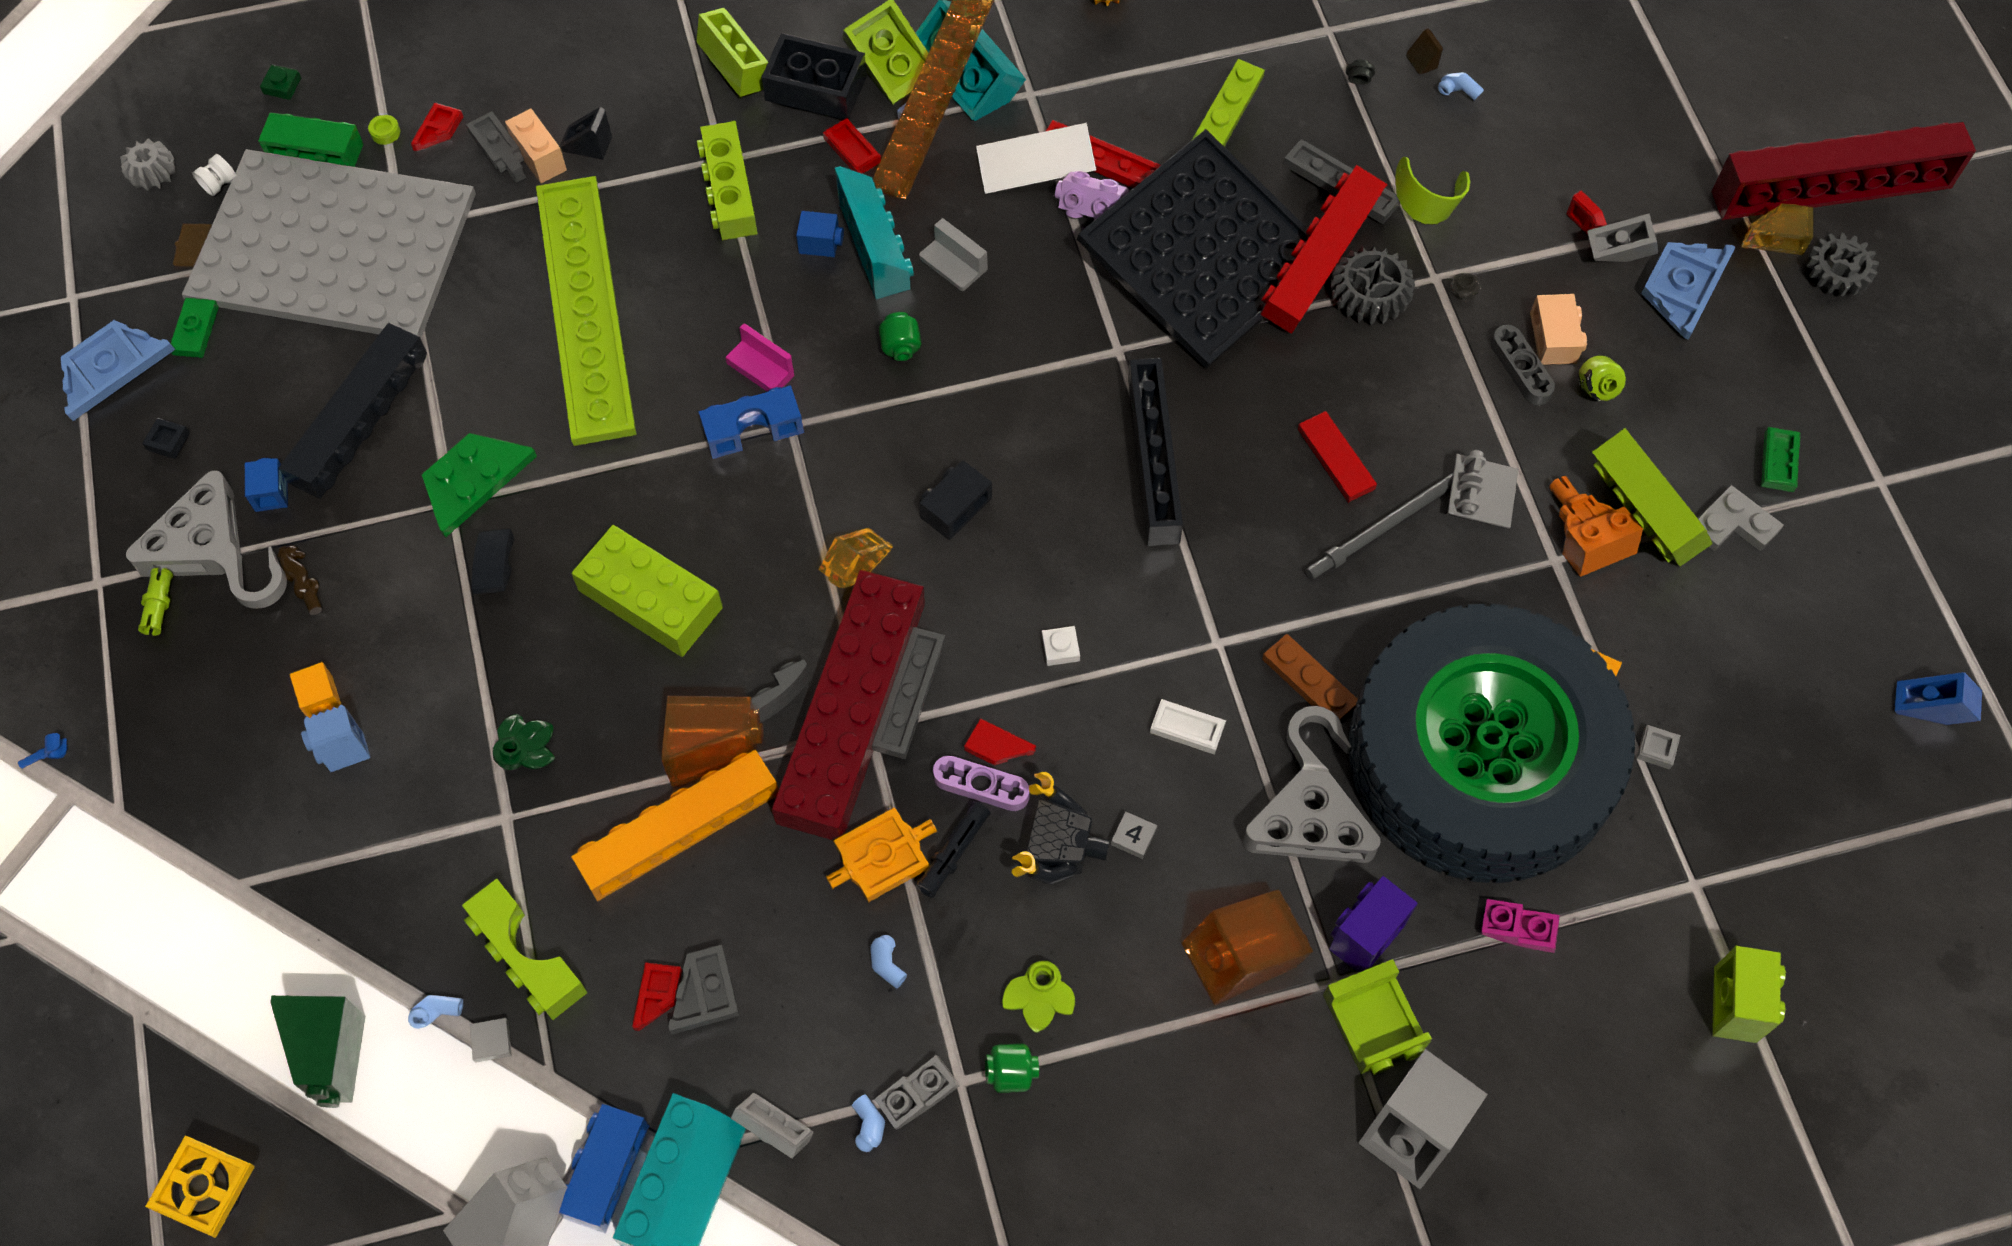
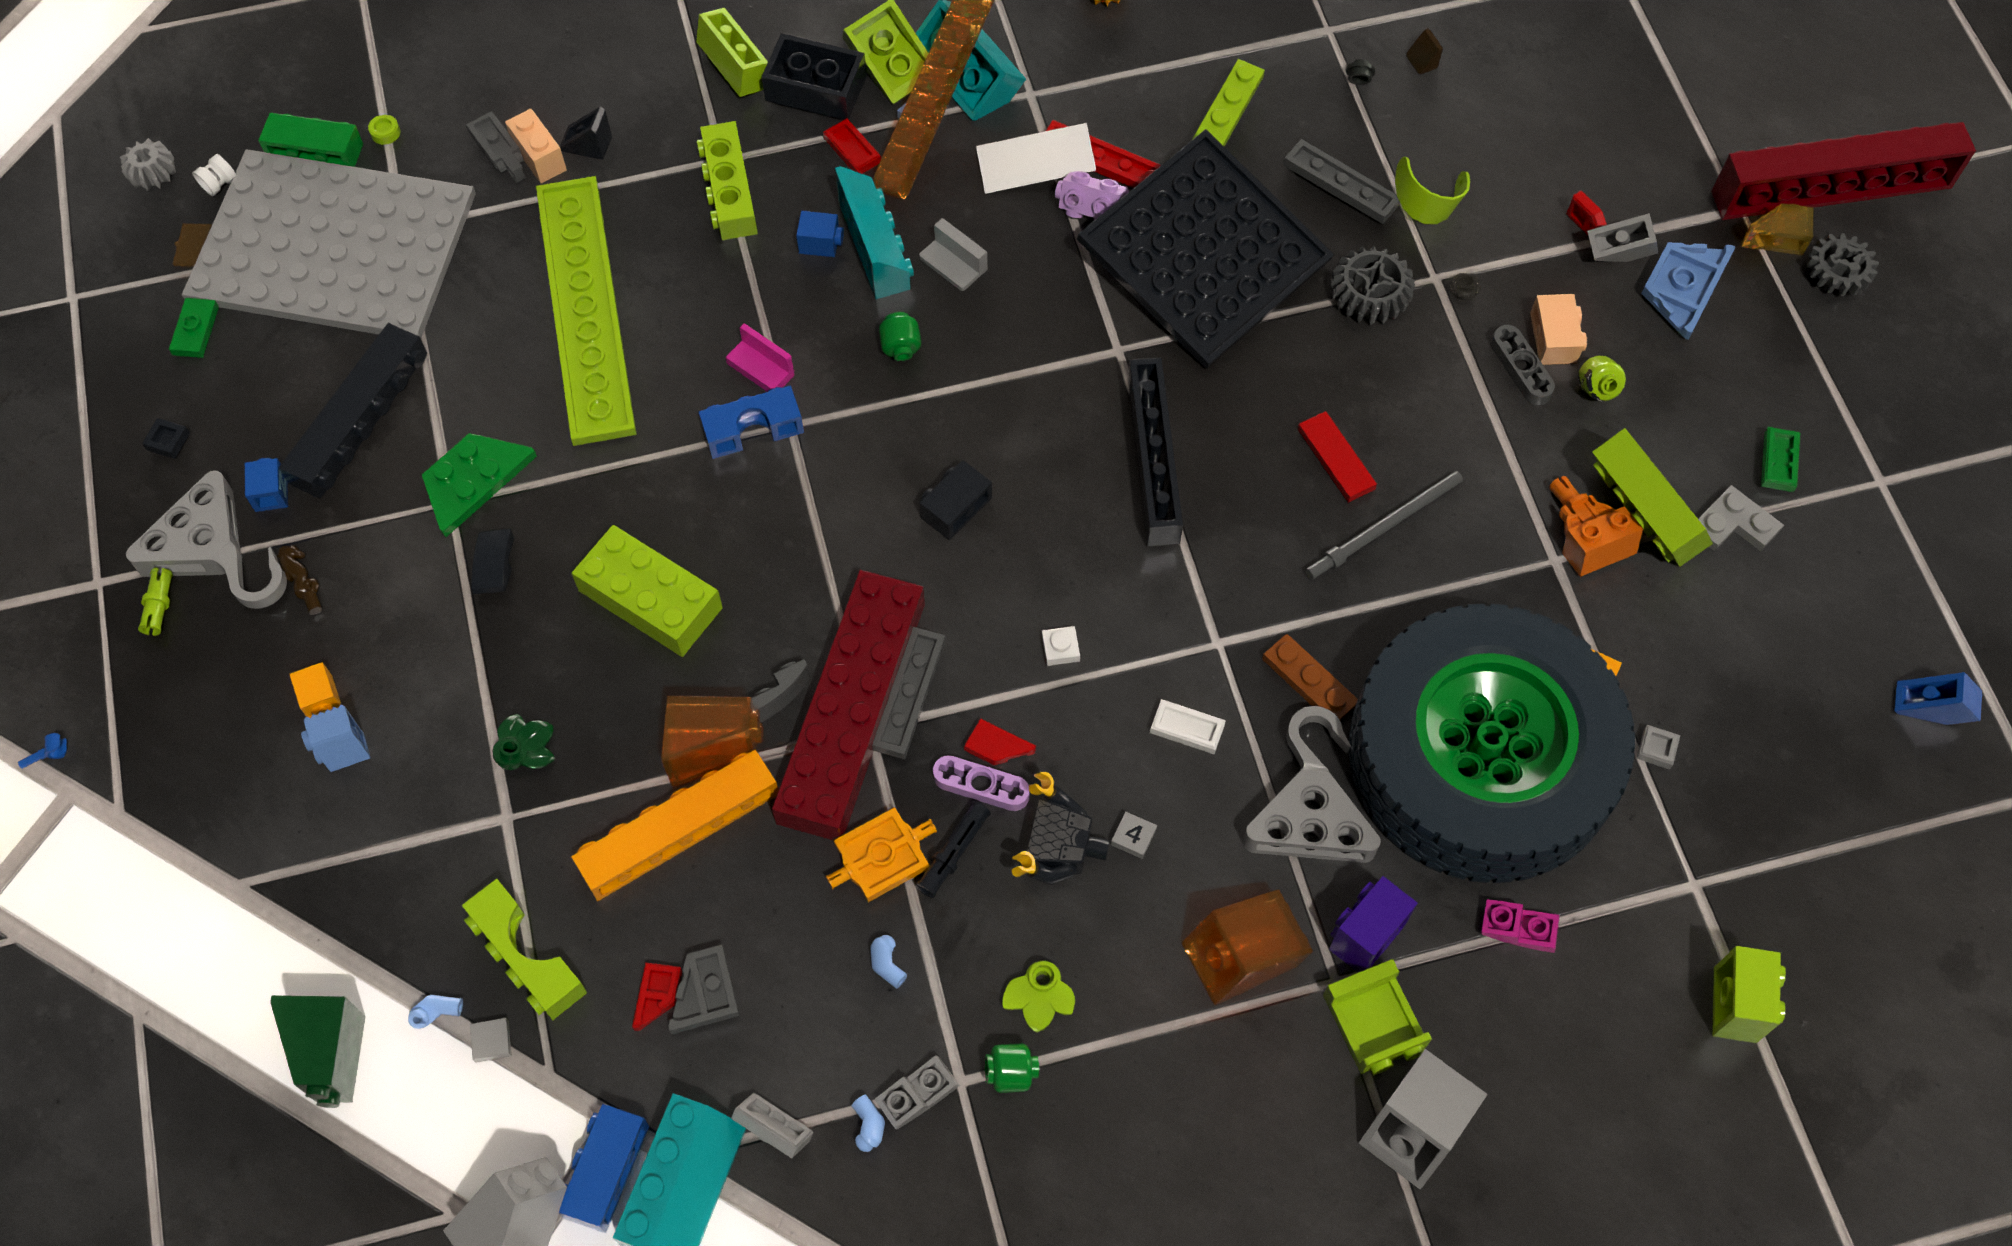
medium blue wing [61,320,175,421] -> none
yellow piece [145,1135,255,1238] -> none
dark green plate [260,64,302,100] -> none
red tile [411,103,463,151] -> none
clear yellow slope [819,528,893,588] -> none
red brick [1261,165,1387,334] -> none
light blue arm [1438,72,1484,101] -> none
light grey hinge [1447,450,1519,529] -> none

